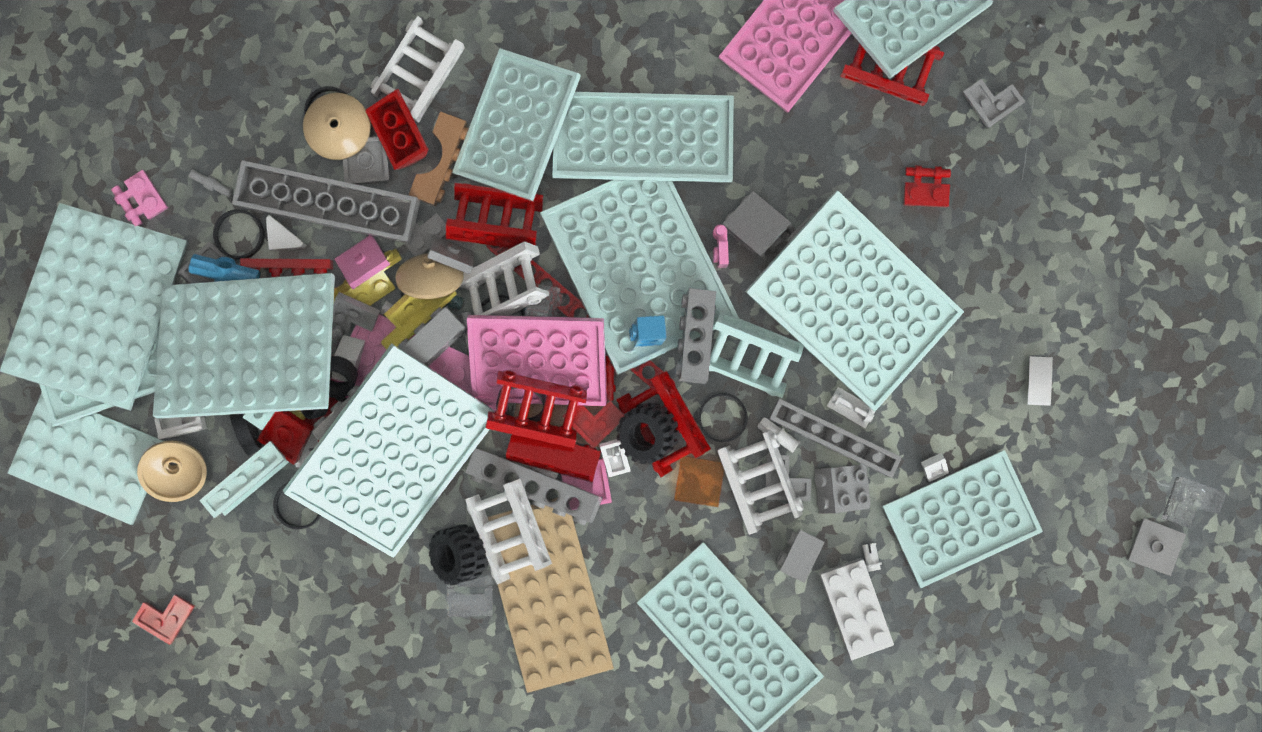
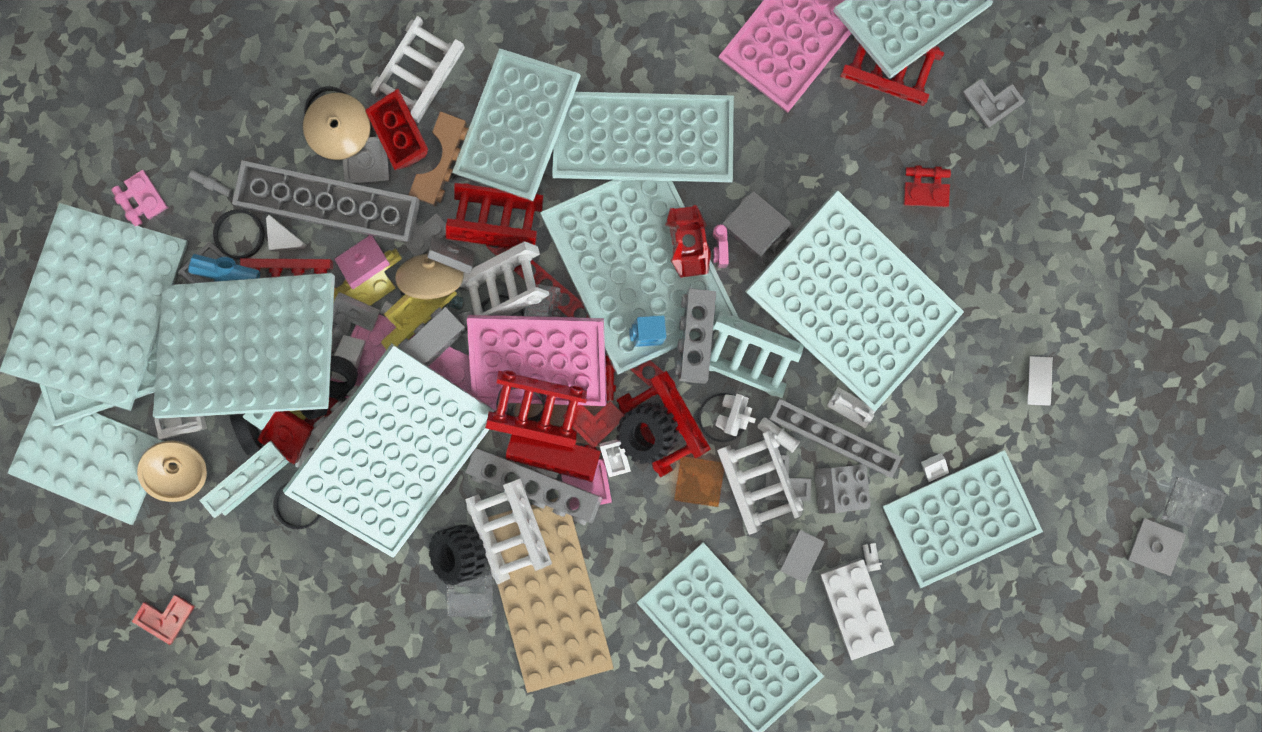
none -> red piece [665,205,711,278]
none -> white hips [716,394,756,437]

